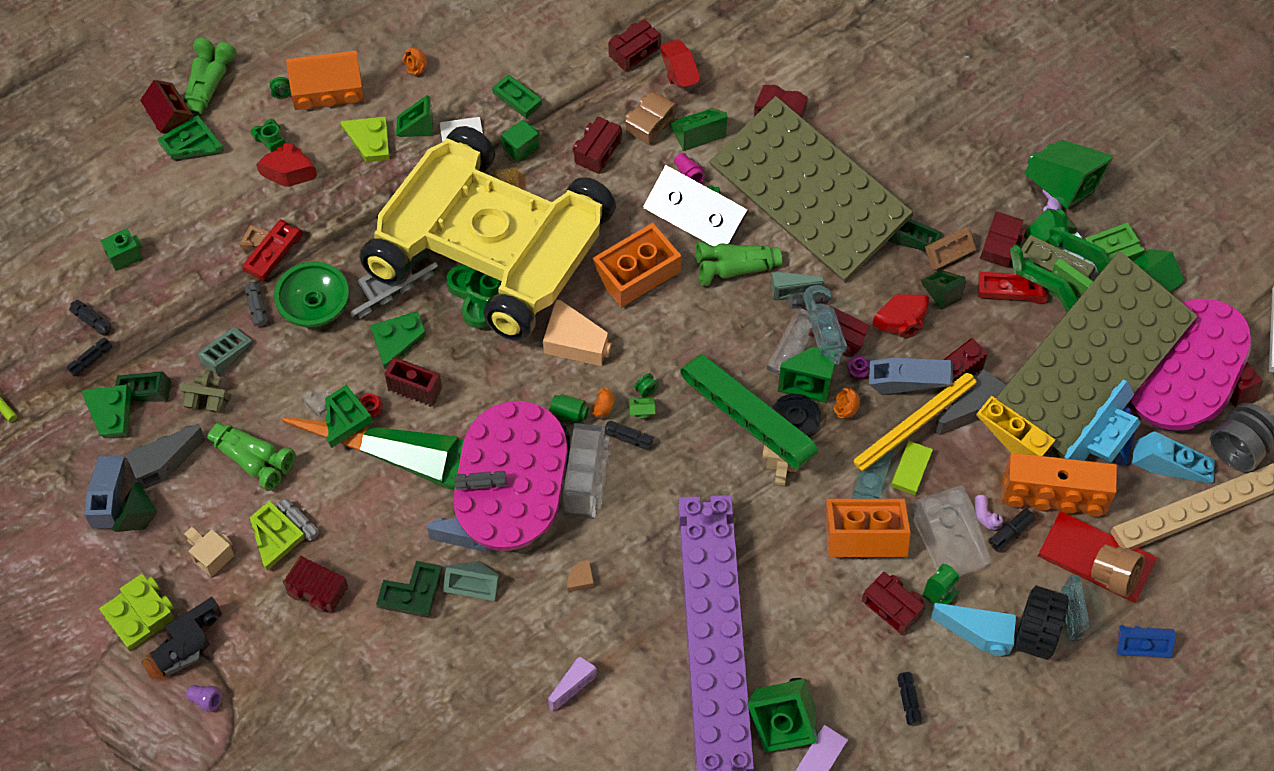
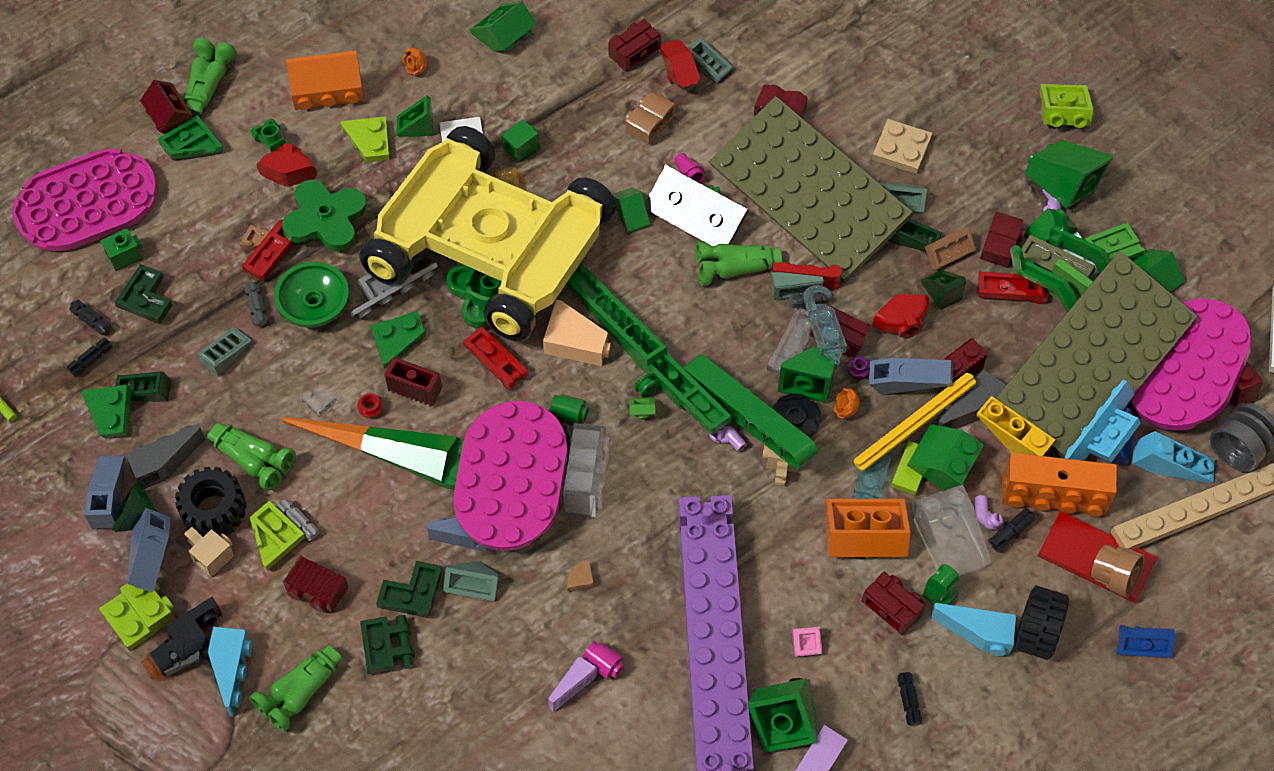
olive hips [179,370,231,413] -> none
medium lavender piece [186,685,222,712] -> none
green bush [269,77,291,99] -> none
green wing [325,384,373,448] -> none
dark grey axle [455,470,507,490] -> none
green plate [492,74,542,118] -> none
dark red brick [572,117,622,174] -> none
orange plate [591,388,615,418] -> none
orange slope [592,223,681,308] -> none
black axle [604,421,654,450] -> none
green slope [669,108,728,151] -> none
clear light blue plate [1060,576,1090,641] -> none
none -> dark pink plate [12,149,157,251]
none -> dark green plate [115,264,172,324]
none -> sand blue slope [127,508,171,592]
none -> black tyre [175,466,246,536]
none -> medium azure slope [208,627,252,716]
none -> bright green piece [249,645,343,732]
none -> green plant [282,180,366,251]
none -> dark green plate [360,615,415,675]
none -> red plate [463,327,529,390]
none -> green slope [469,1,537,52]
none -> green slope [566,263,732,435]
none -> dark pink brick [582,641,624,680]
none -> green slope [612,187,650,234]
none -> sand green slope [688,37,734,83]
none -> lavender arm [709,426,747,452]
none -> red plate [773,262,842,290]
none -> bright pink tile [792,626,822,656]
none -> tan plate [872,119,932,174]
none -> sand green slope [879,182,927,213]
none -> green slope [907,424,984,494]
none -> lime plate [1039,84,1093,128]

